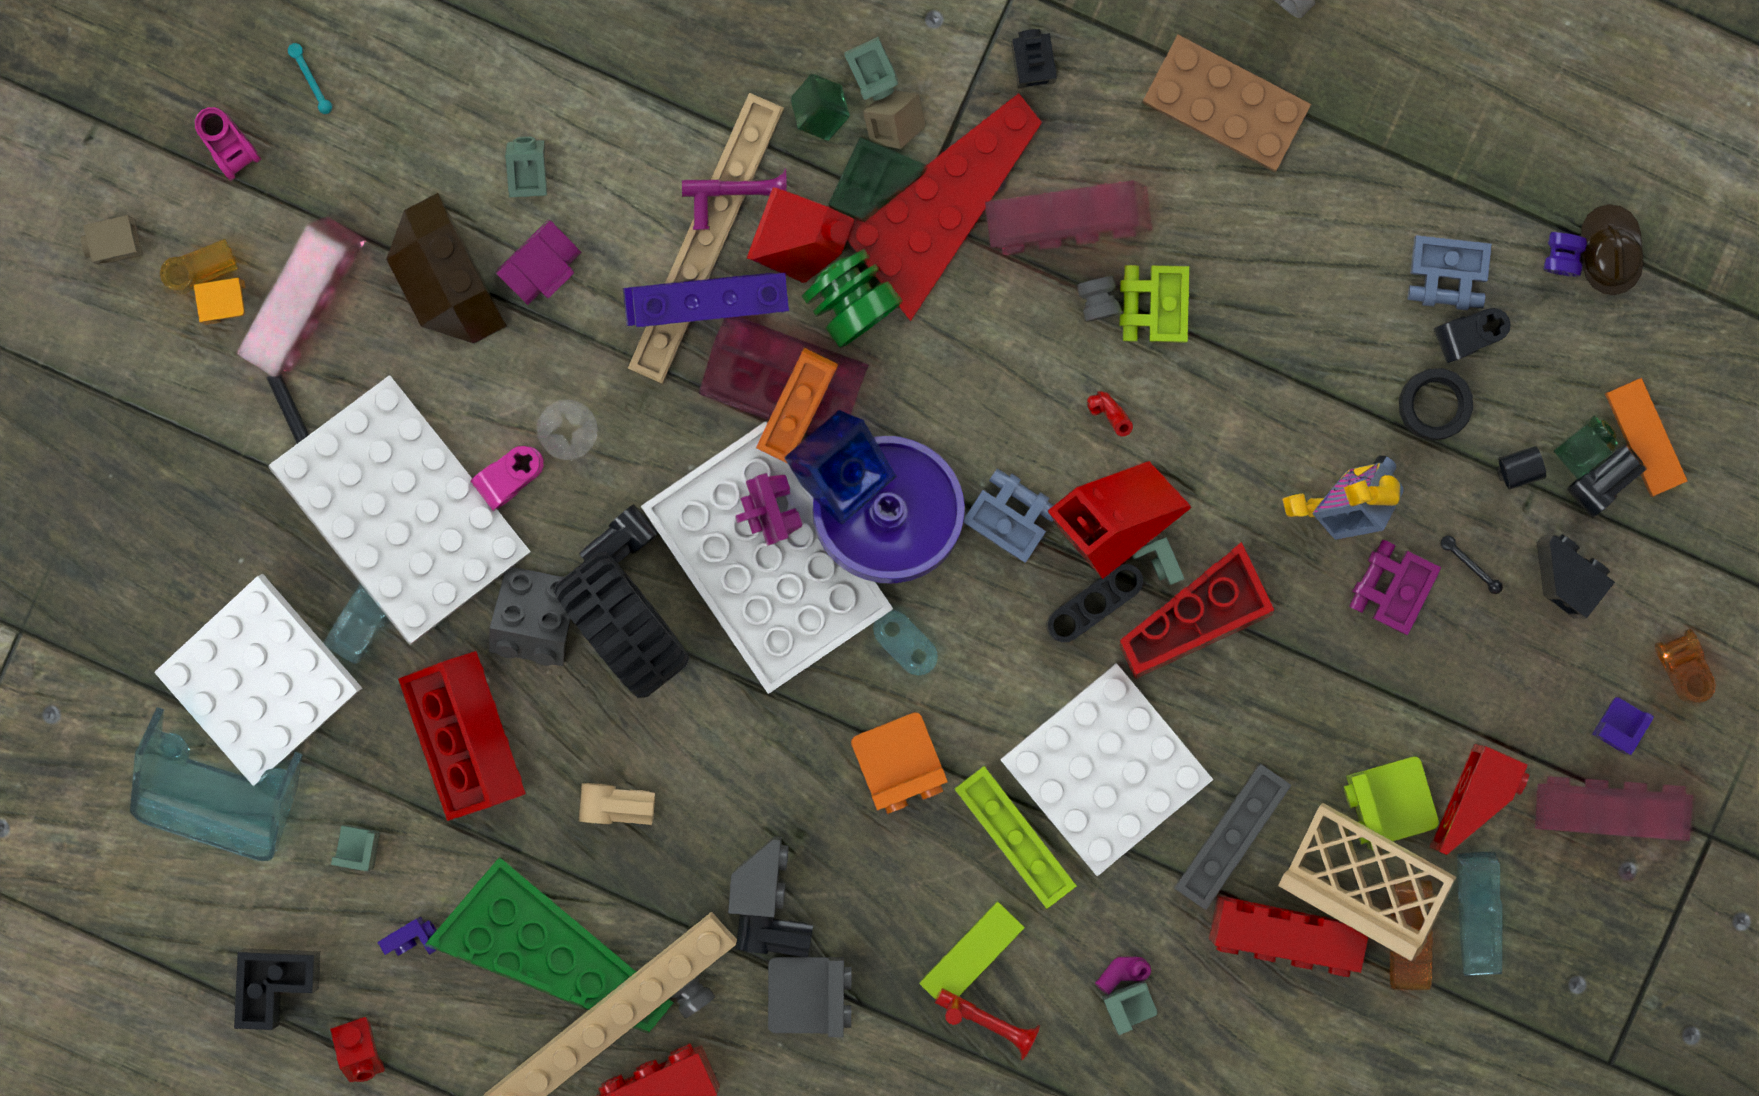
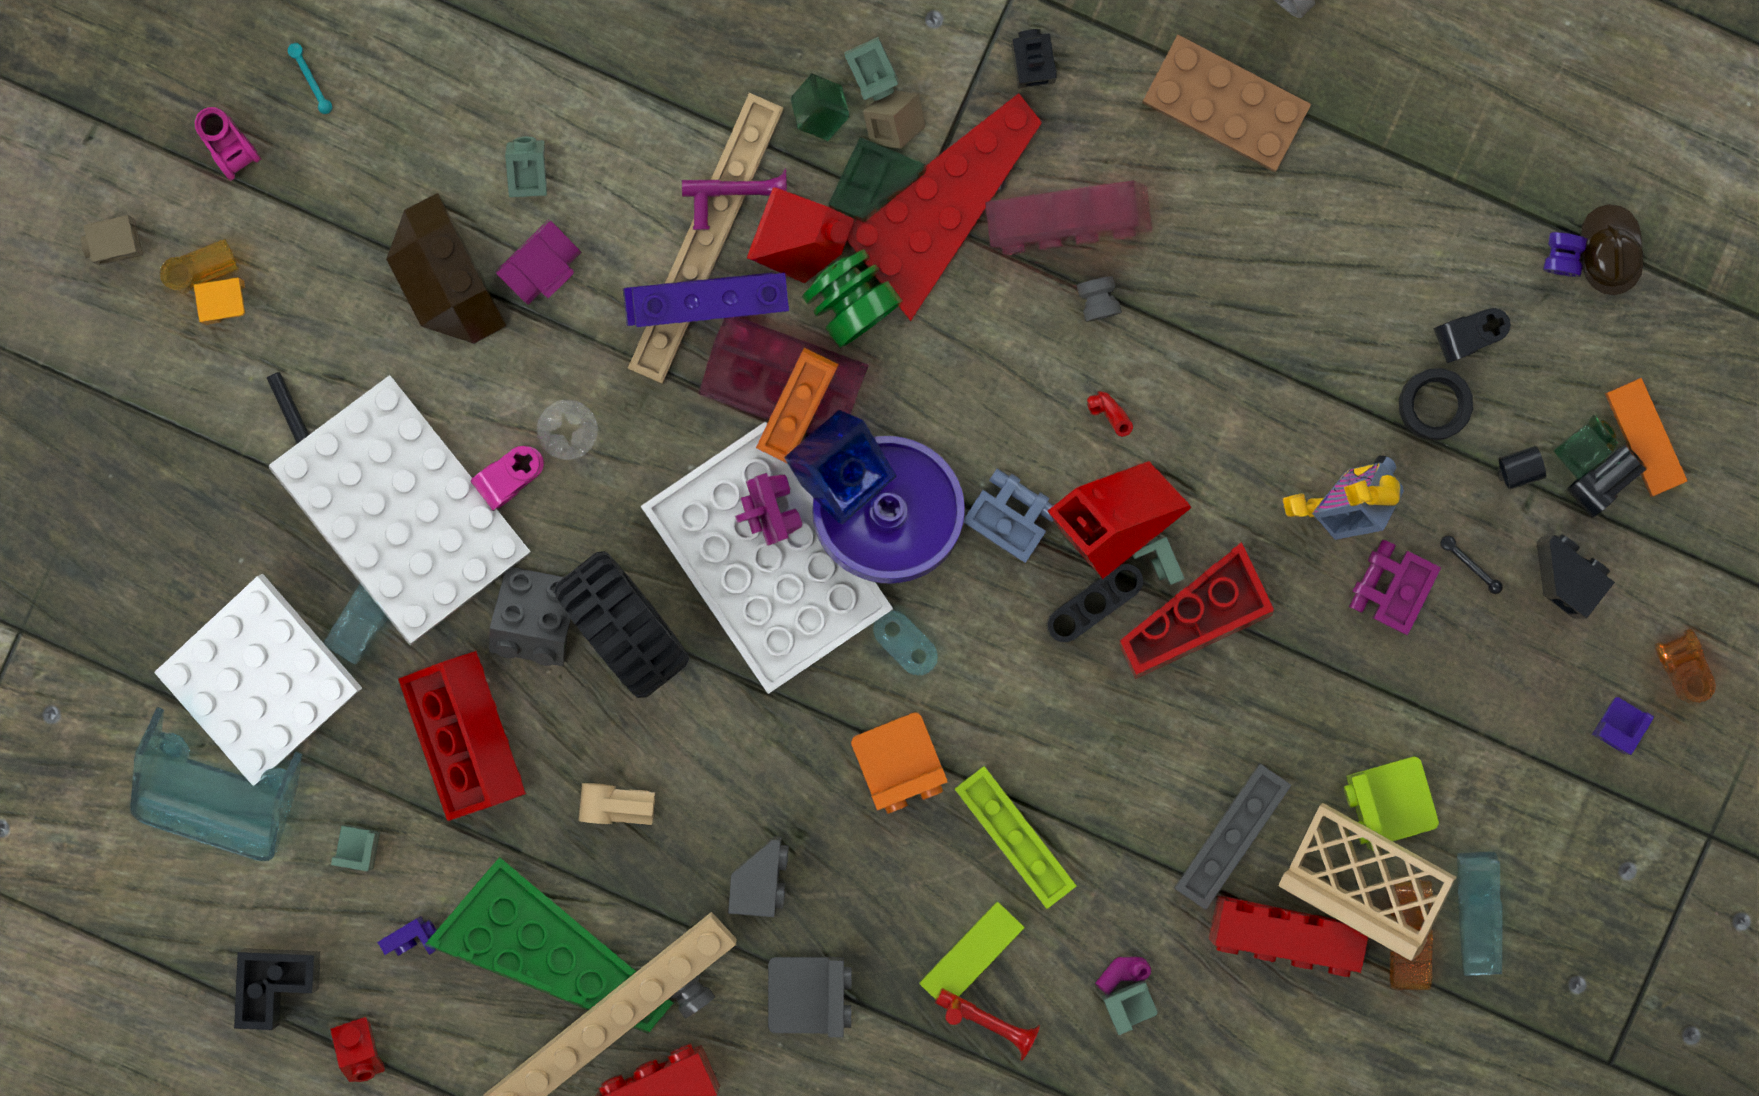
clear pink wedge [236,216,366,377] -> none
black piece [579,504,658,563] -> none
black piece [735,914,813,958] -> none
white plate [1000,663,1213,876] -> none
lime plate [1119,265,1189,343] -> none
sand blue plate [1408,235,1492,311] -> none
red slope [1429,744,1529,855] -> none
clear pink wedge [1535,776,1696,841] -> none

